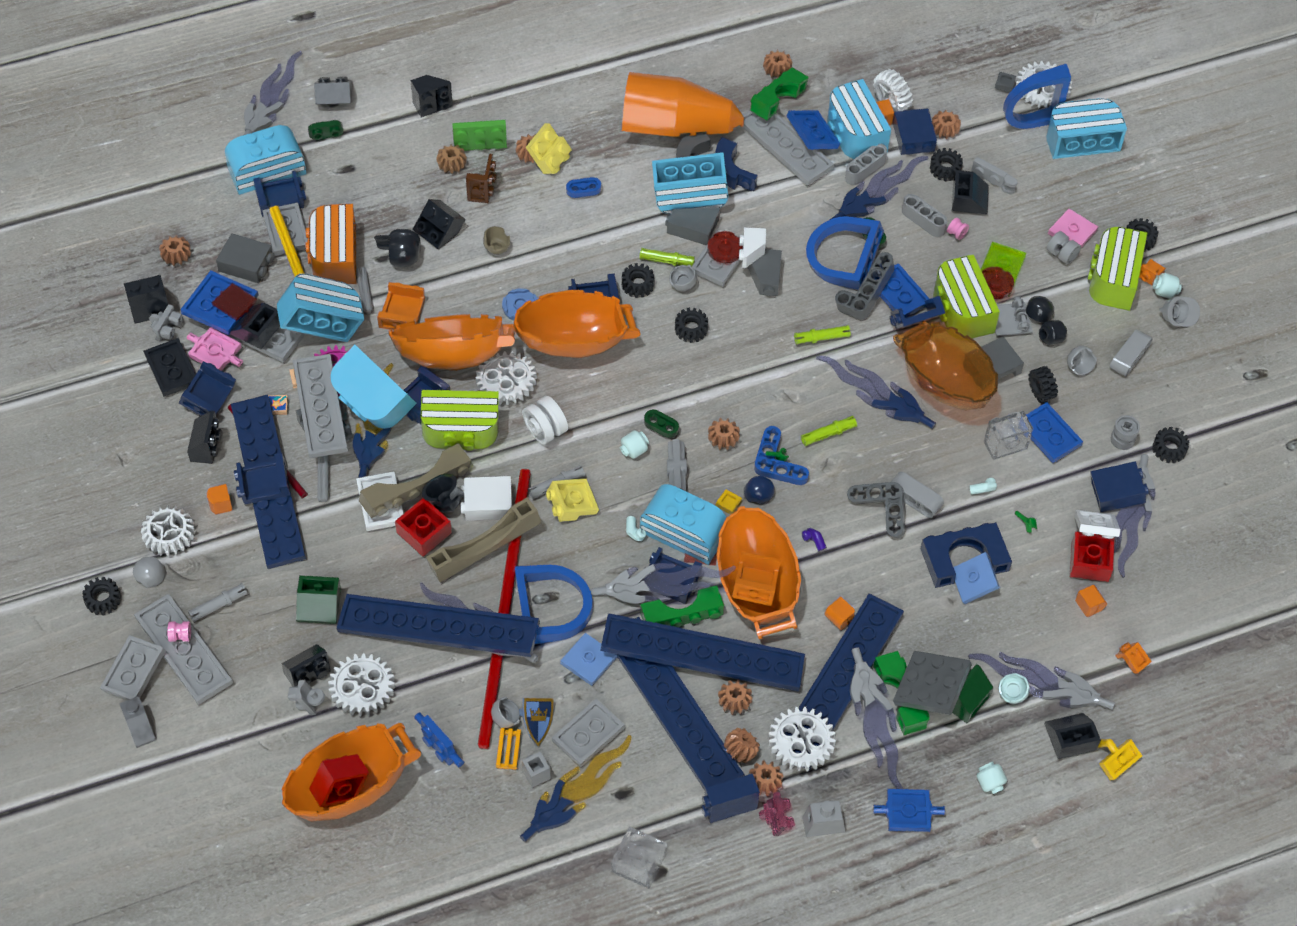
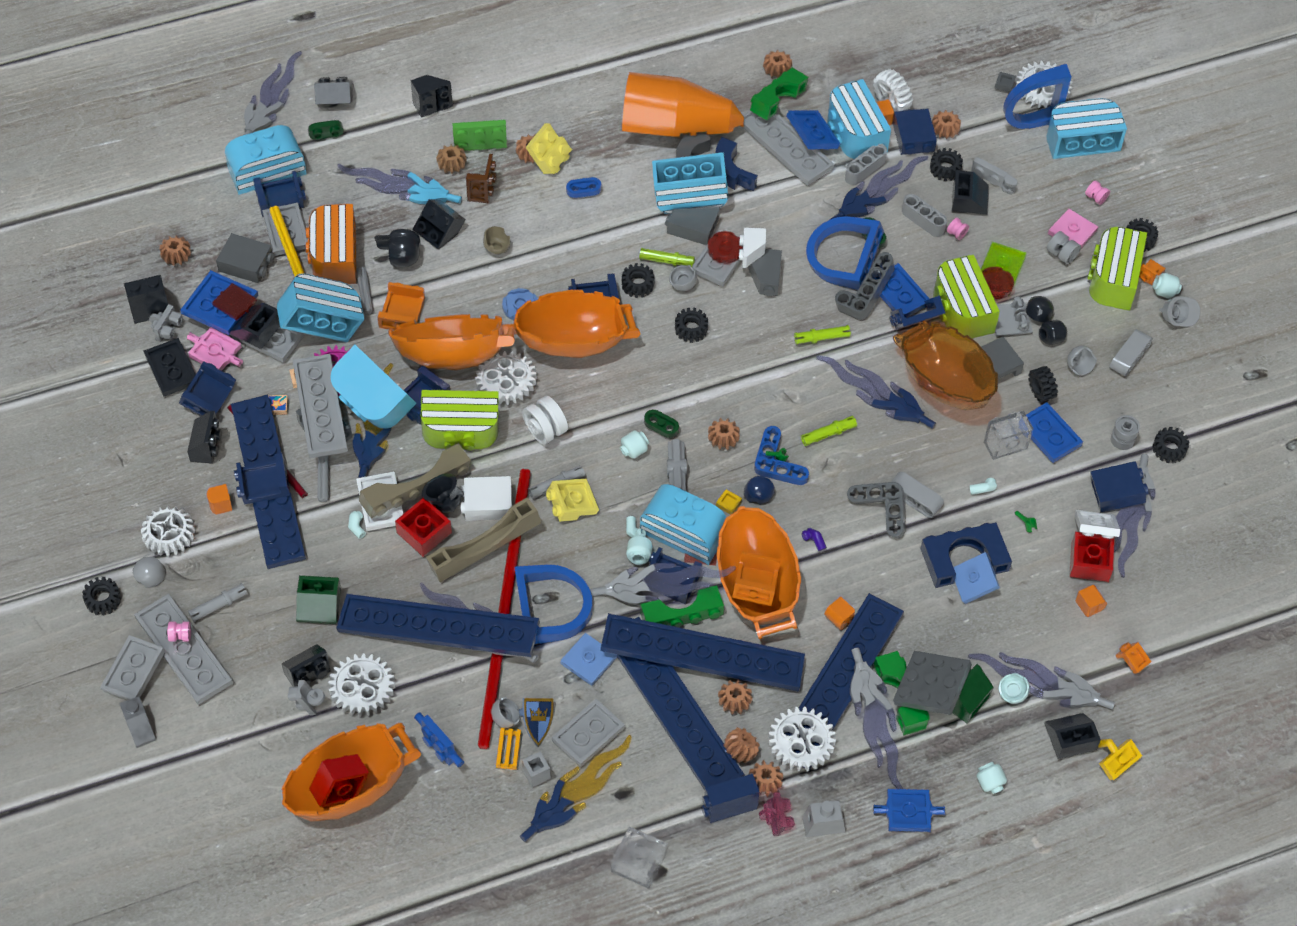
none -> clear purple piece [338,164,462,204]
none -> light aqua arm [348,511,366,539]
none -> light aqua head [626,536,653,565]
none -> bright pink wheel [1085,180,1110,205]

